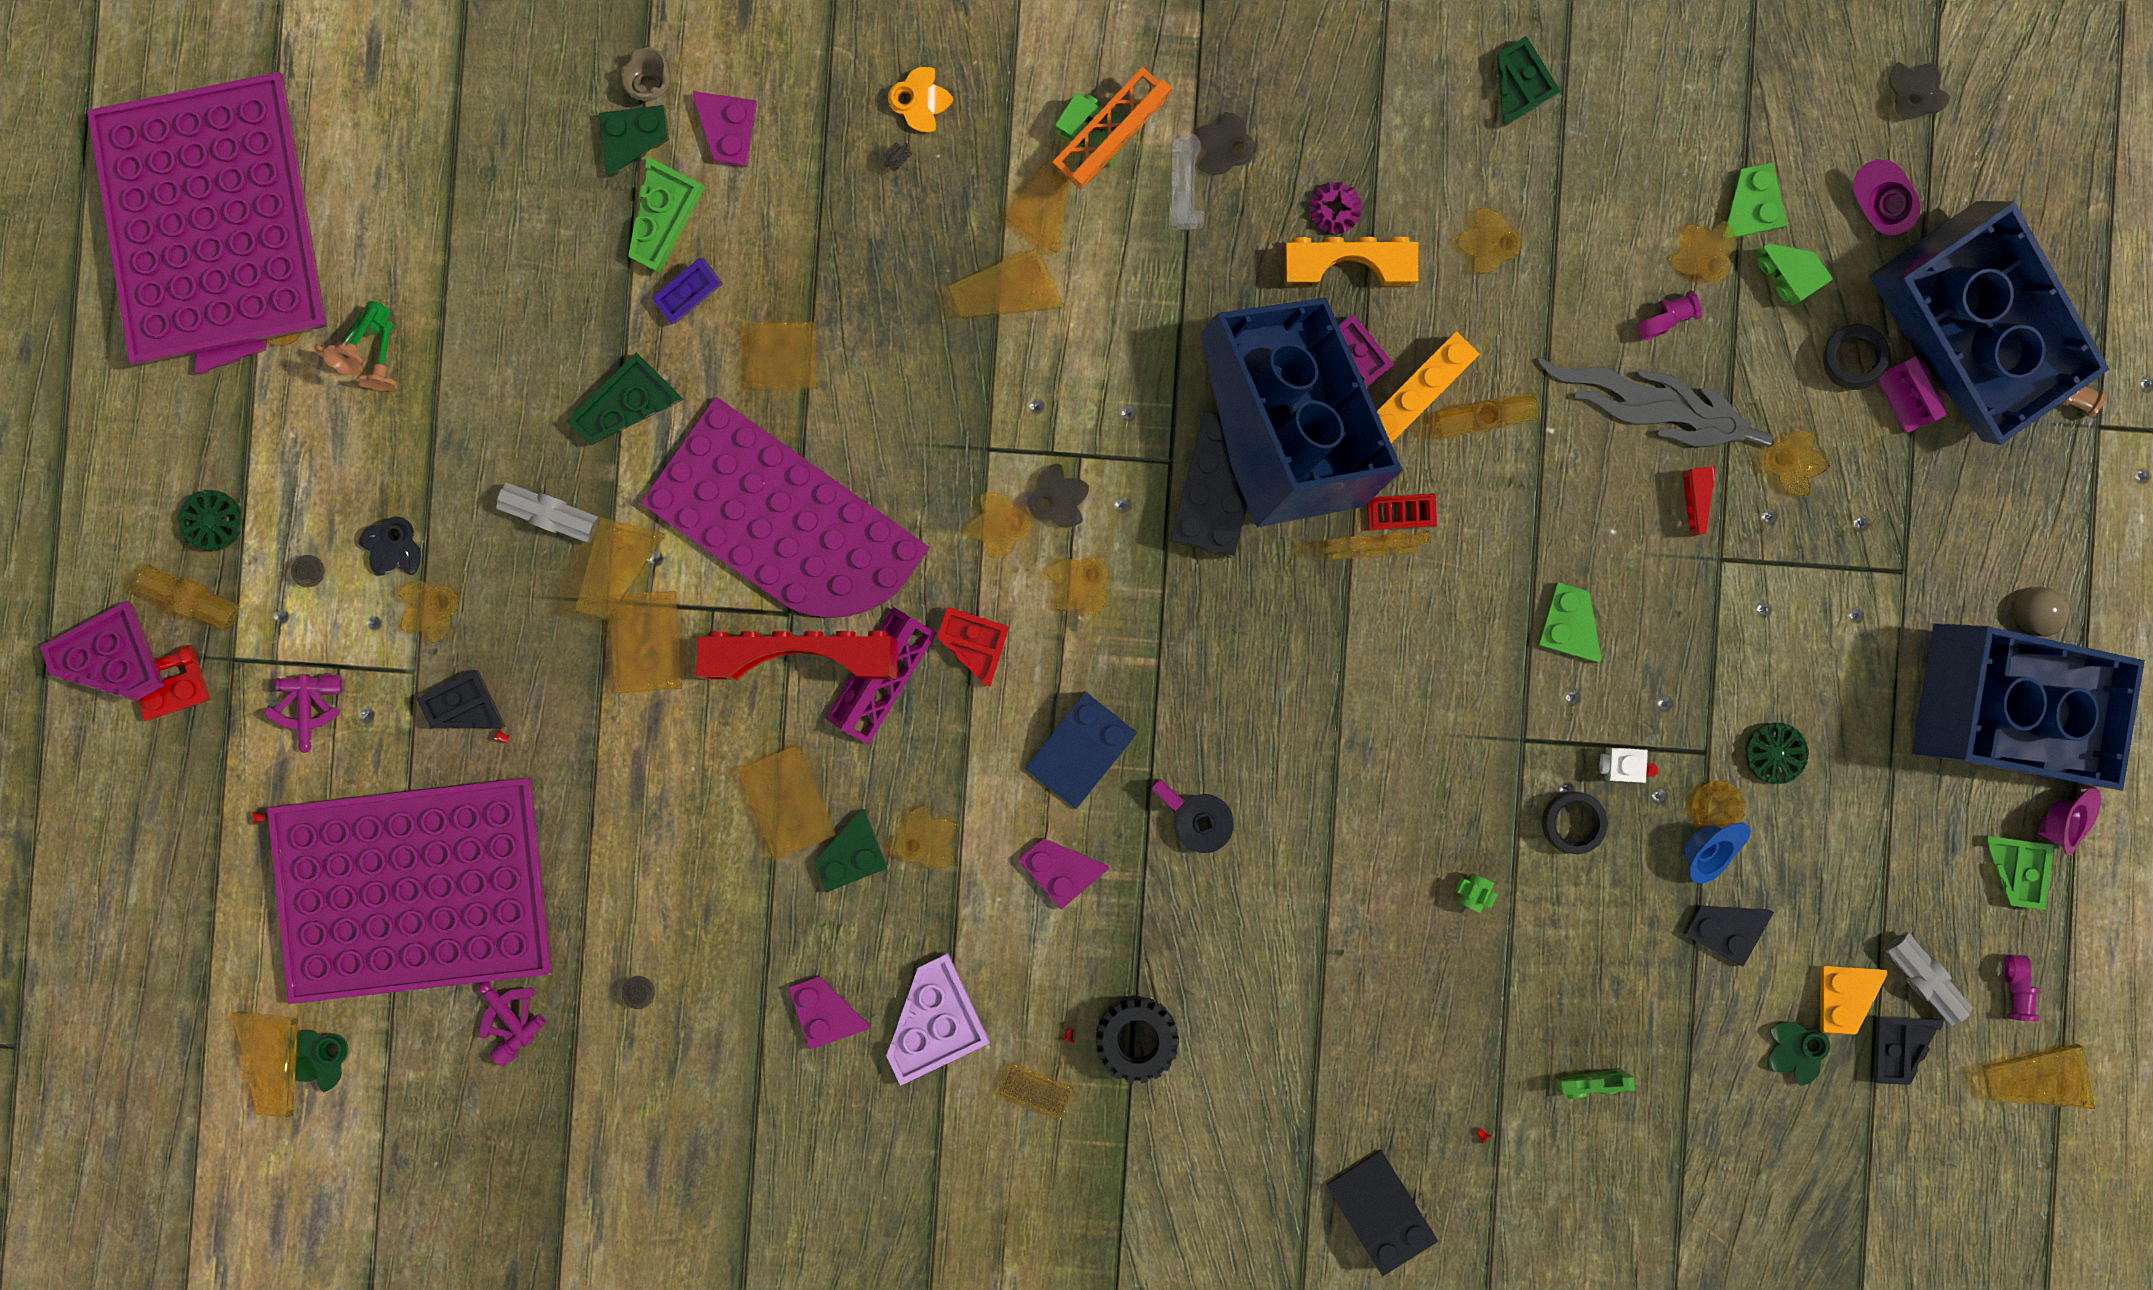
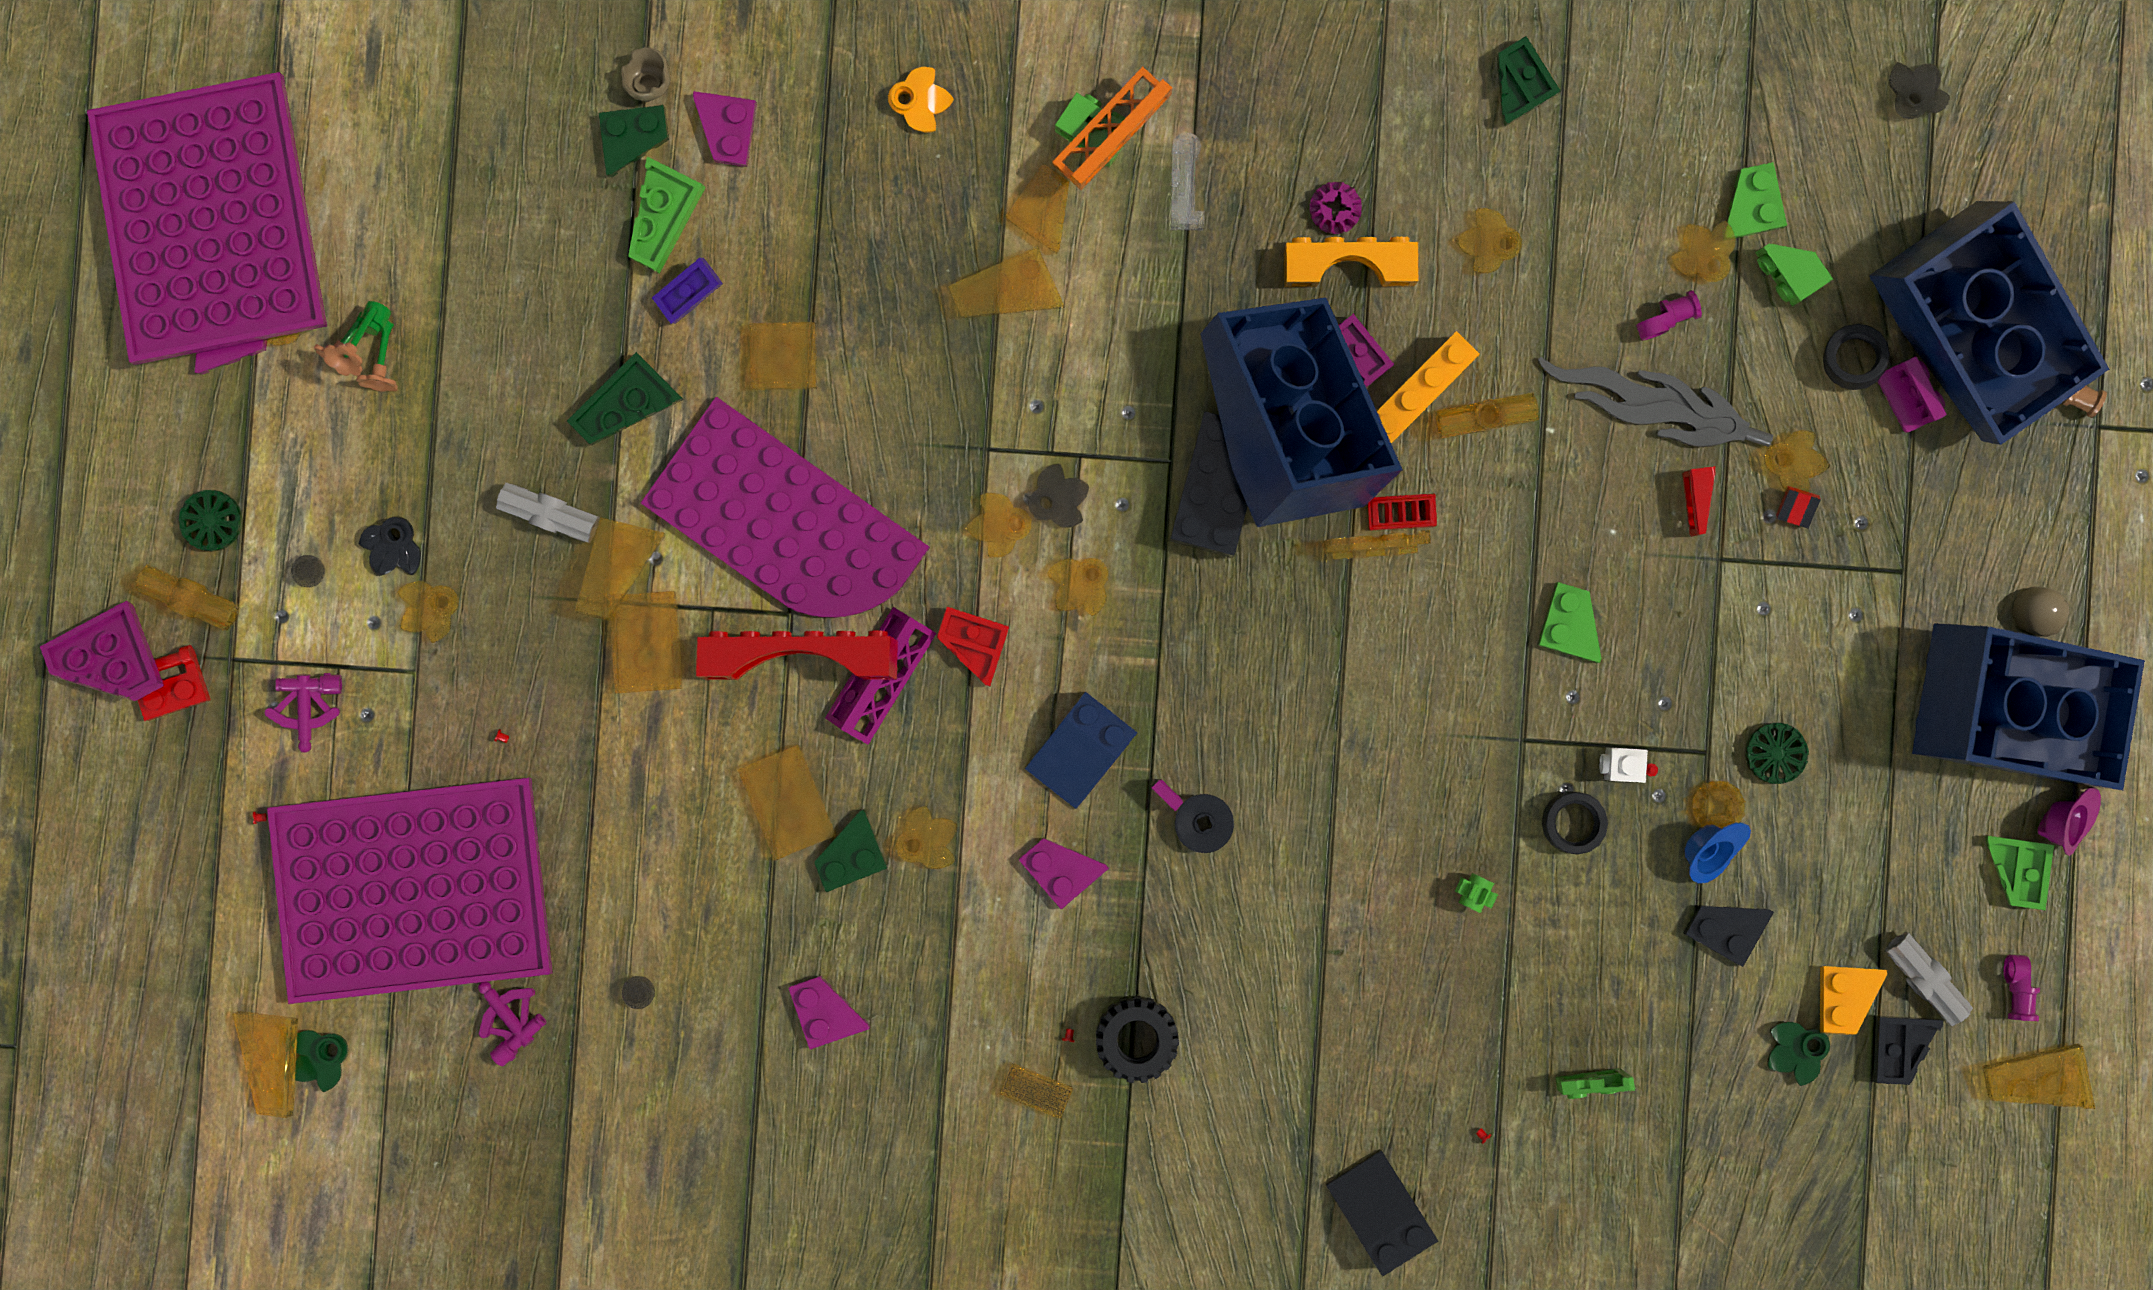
black wing [416,670,505,729] -> none
clear smoke plate [882,141,912,172] -> none
lavender plate [886,953,990,1086] -> none
clear smoke plate [1195,112,1256,175] -> none
magenta piece [1853,159,1921,235] -> none
none -> tile [1776,486,1821,528]

